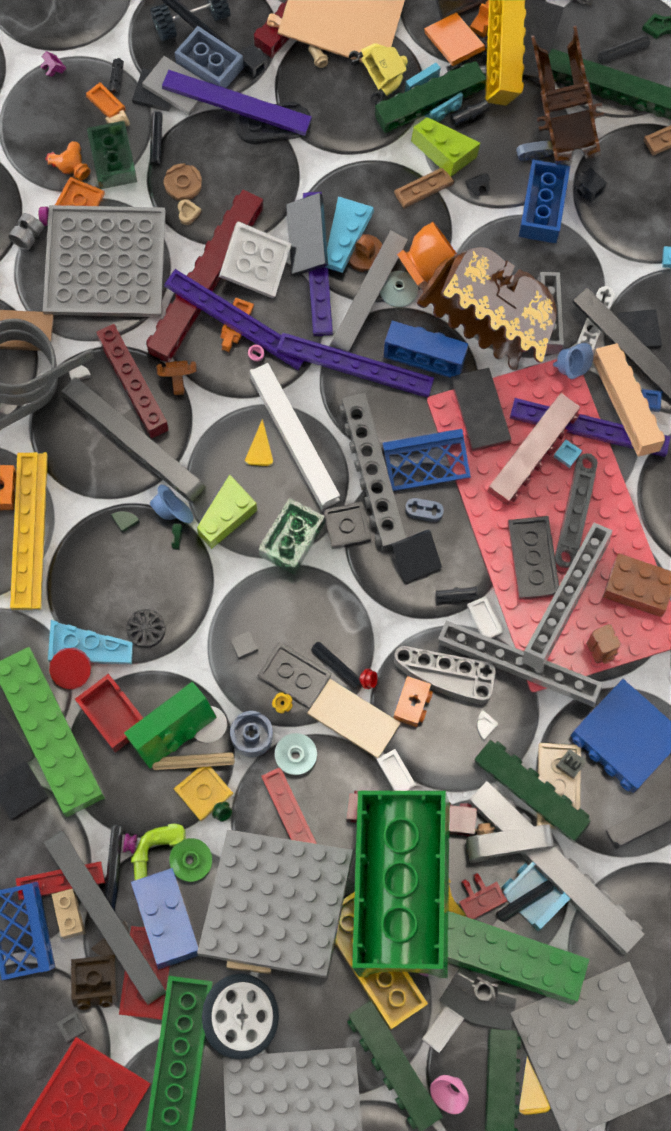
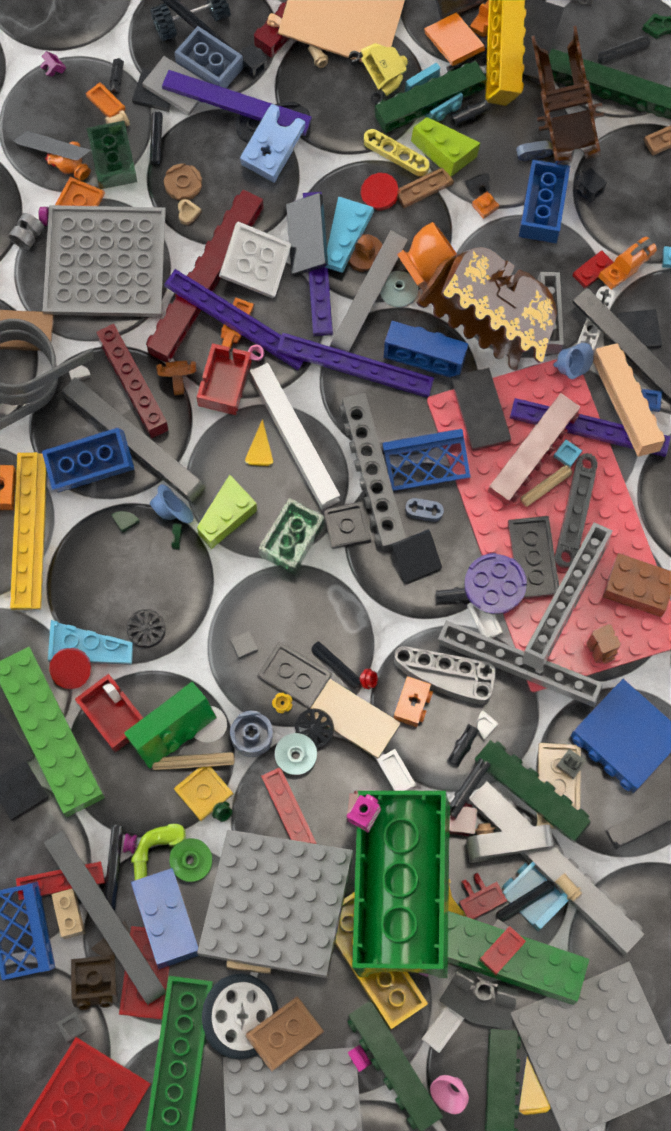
none -> sticker [13,131,91,161]
none -> blue brick [42,427,134,493]
none -> white tile [103,683,121,704]
none -> red piece [196,343,252,415]
none -> light blue brick [240,104,305,183]
none -> medium nougat tile [245,996,324,1072]
none -> black wheel [295,708,334,748]
none -> dark pink brick [346,794,381,832]
none -> dark pink tile [347,1045,371,1072]
none -> red tile [361,173,400,211]
none -> light yellow beam [364,129,429,176]
none -> black pin [447,724,479,767]
none -> black pin [450,758,491,819]
none -> tile [464,553,527,614]
none -> orange tile [472,191,499,219]
none -> plate [479,926,526,975]
none -> tan axle [520,465,572,507]
none -> tan pin [555,873,582,902]
none -> red plate [572,250,614,289]
none -> orange plate [598,237,657,290]

